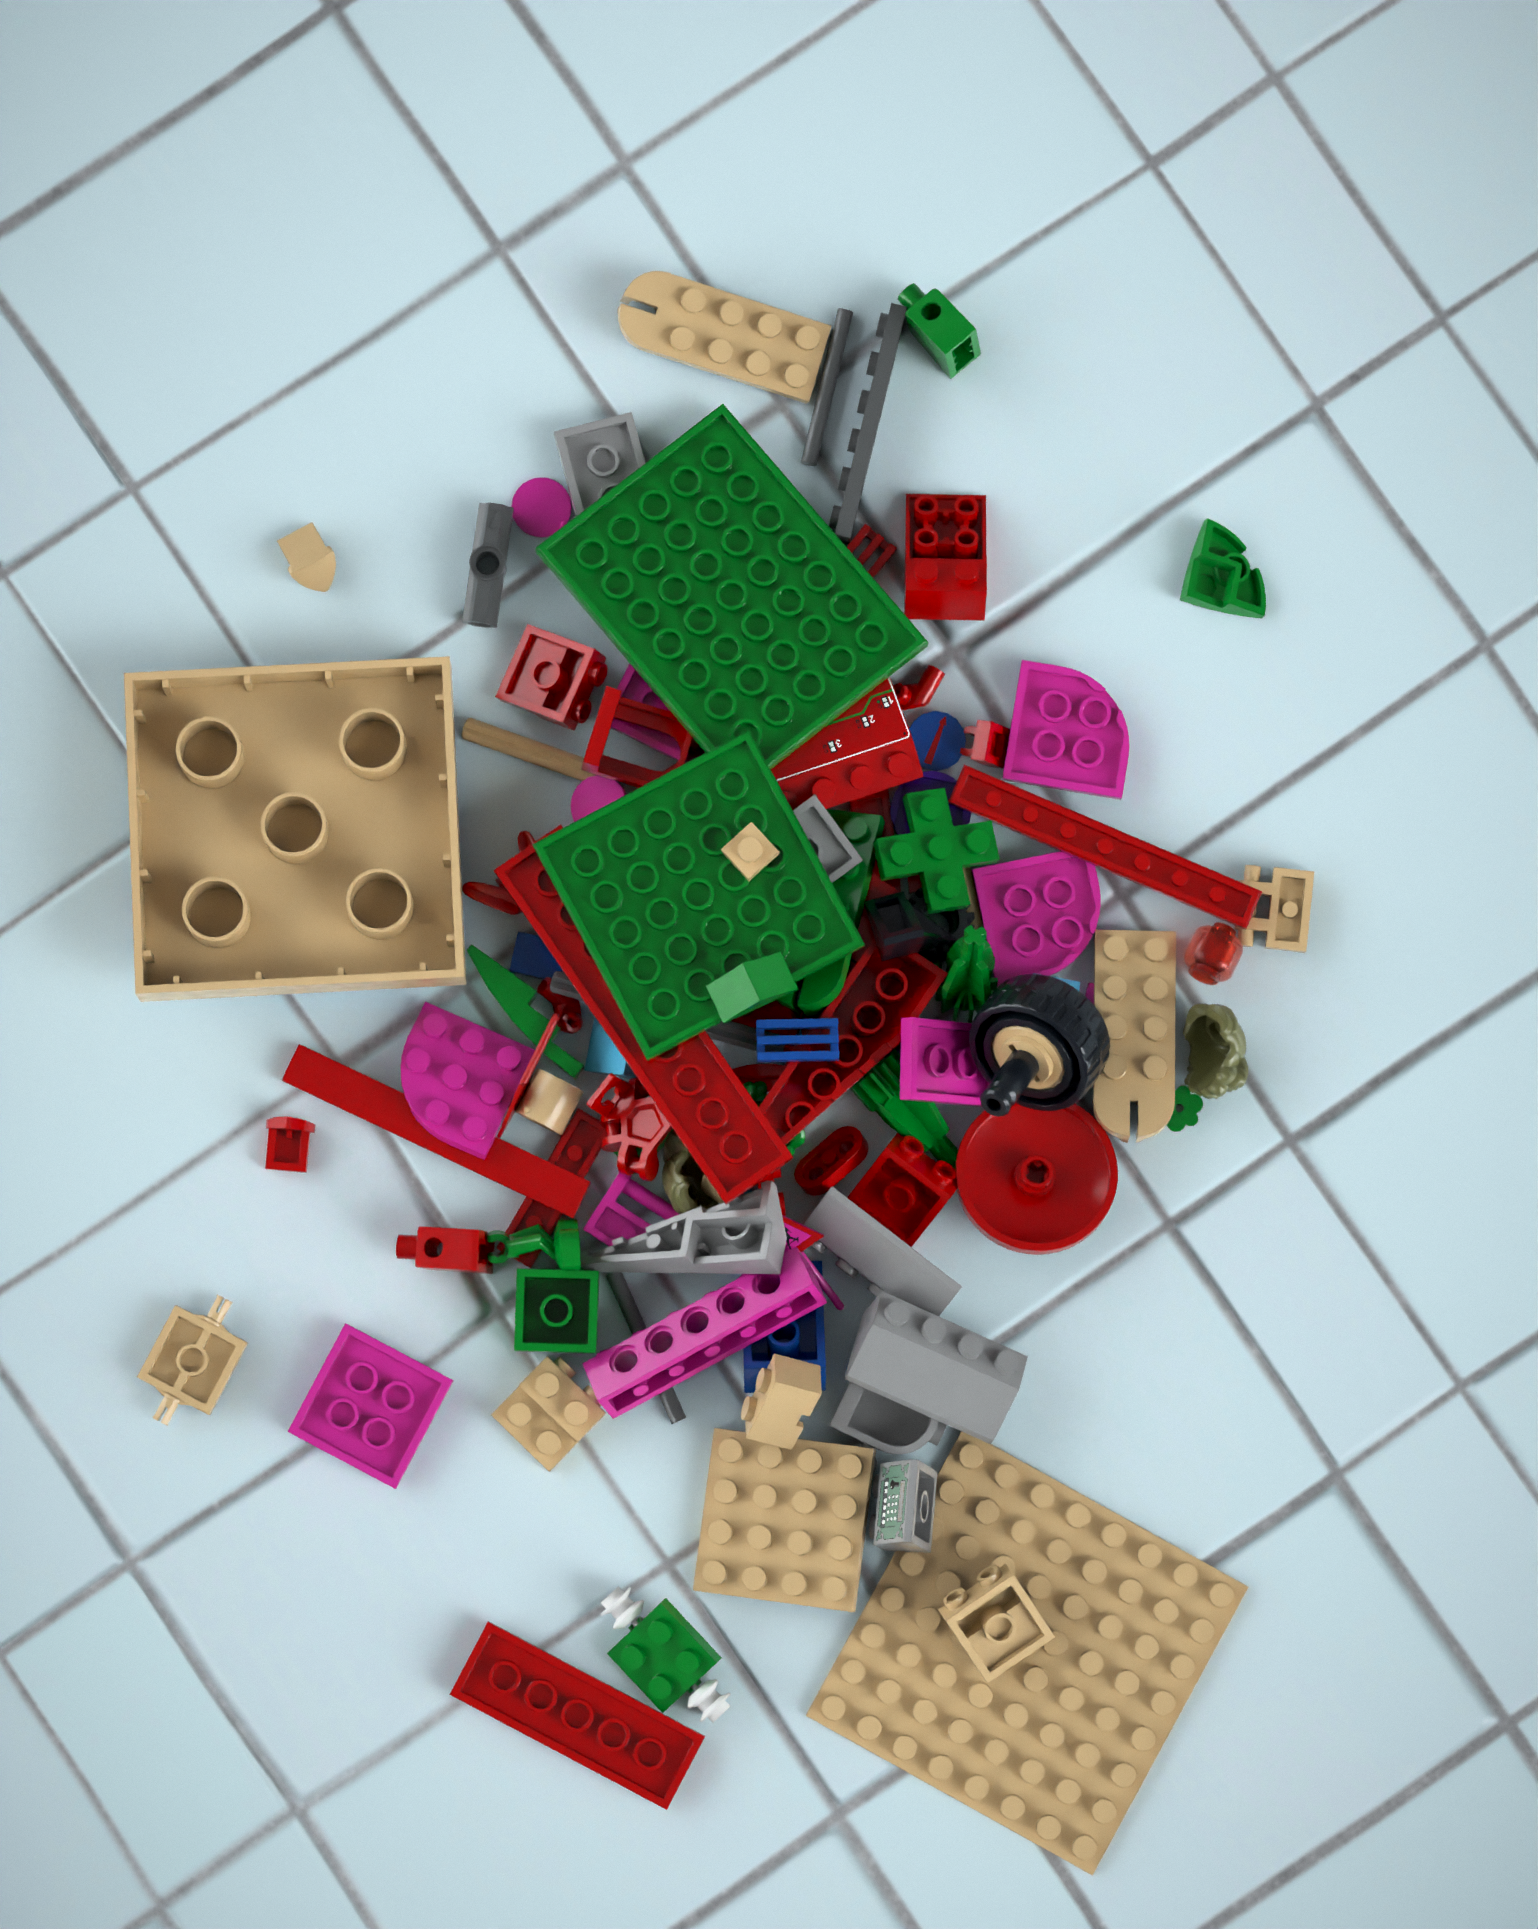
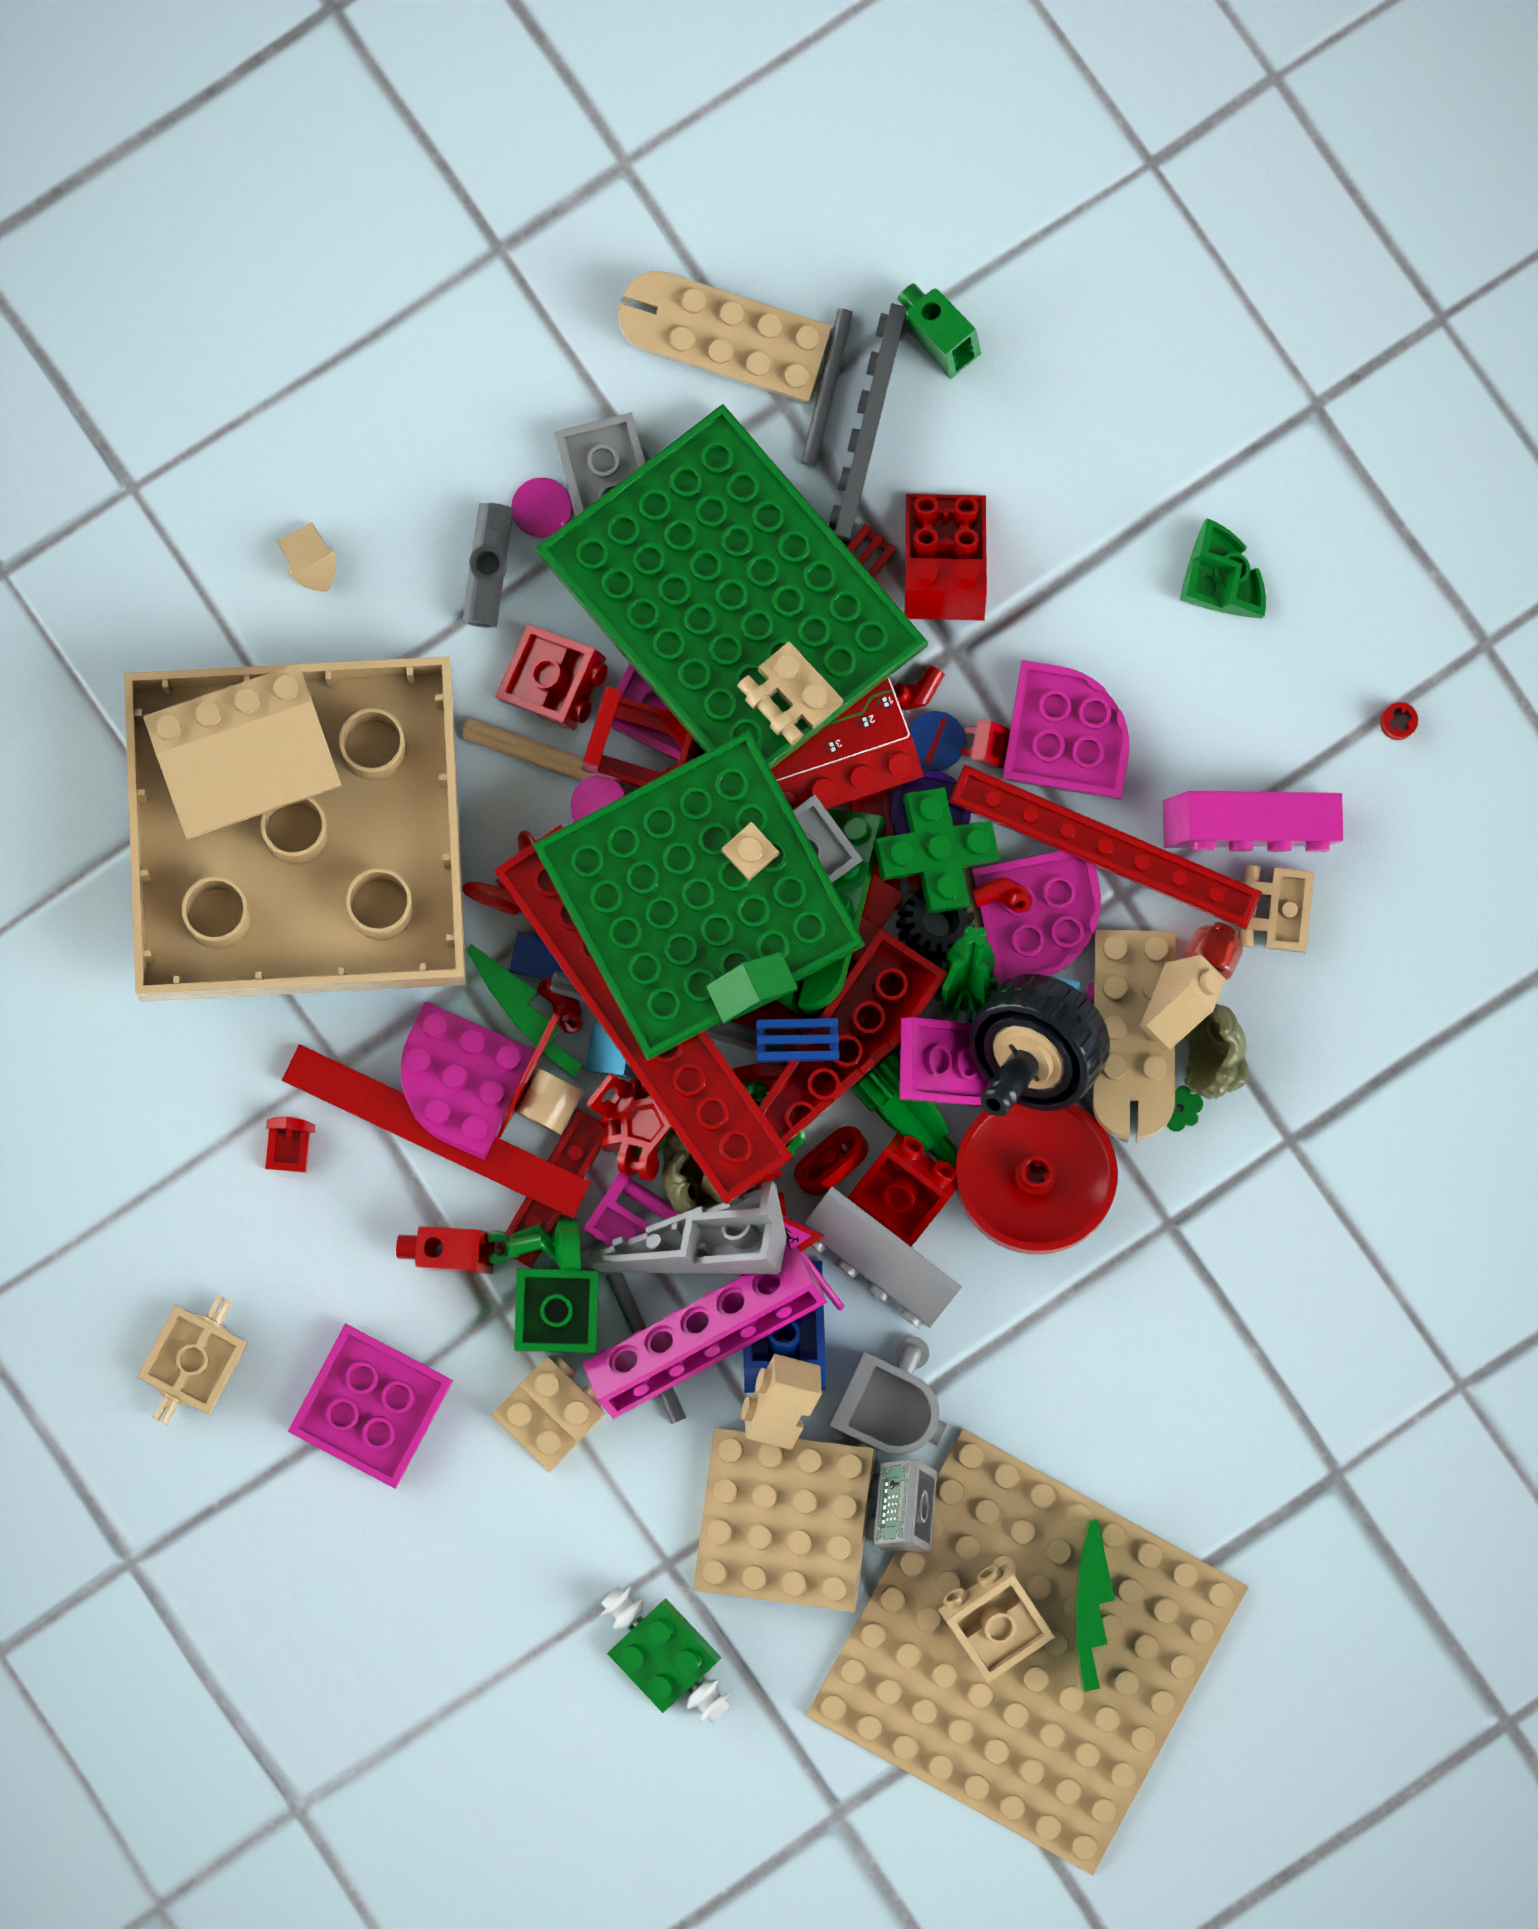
red plate [449,1621,705,1810] -> none
light grey slope [844,1291,1028,1444] -> none
black slope [864,891,957,962] -> none
none -> tan slope [143,663,342,840]
none -> tan plate [737,641,843,745]
none -> red arm [970,877,1031,913]
none -> green slope [1074,1519,1115,1692]
none -> tan slope [1140,955,1226,1051]
none -> dark pink wedge [1163,791,1343,852]
none -> red bush [1380,702,1419,741]

